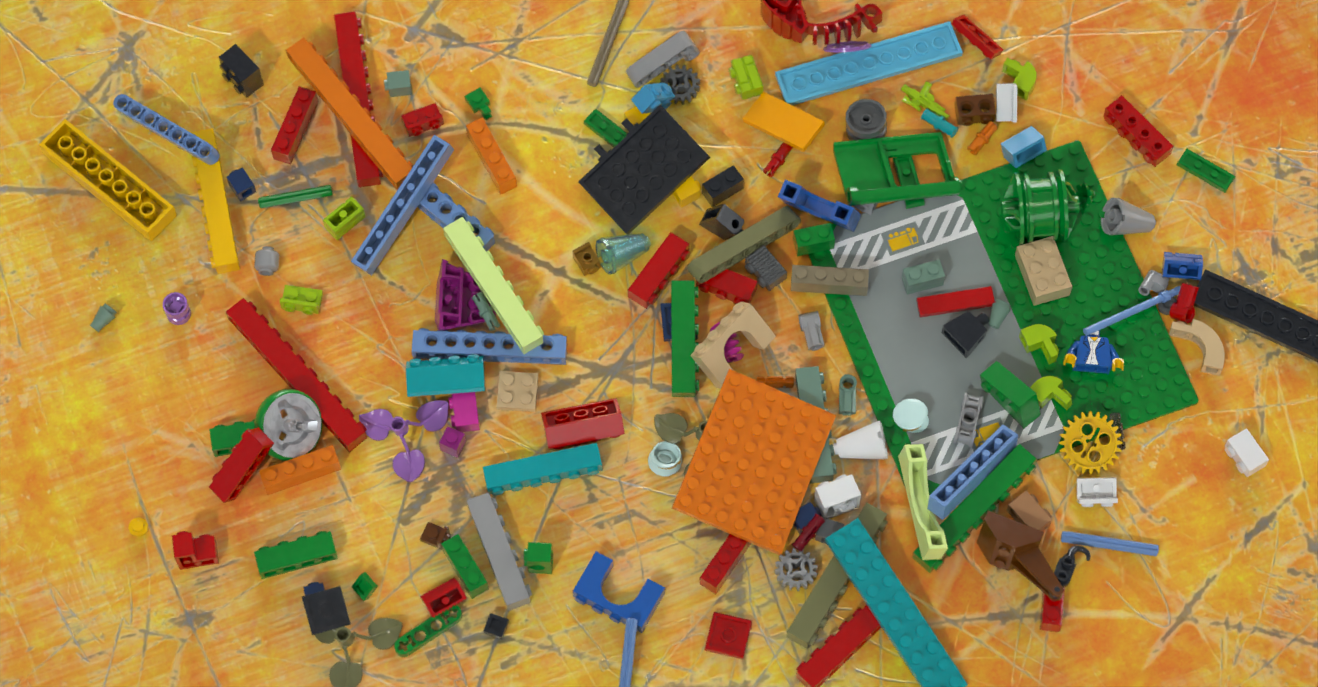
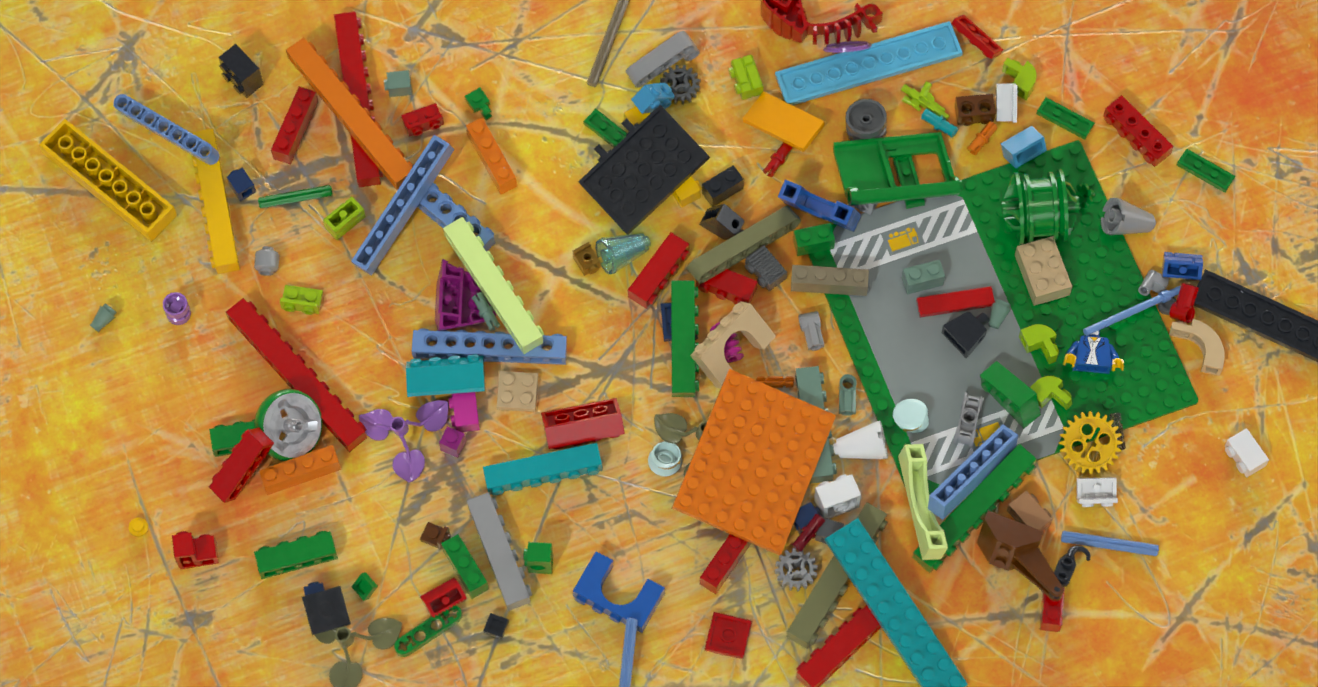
none -> green tile [1036,97,1095,140]

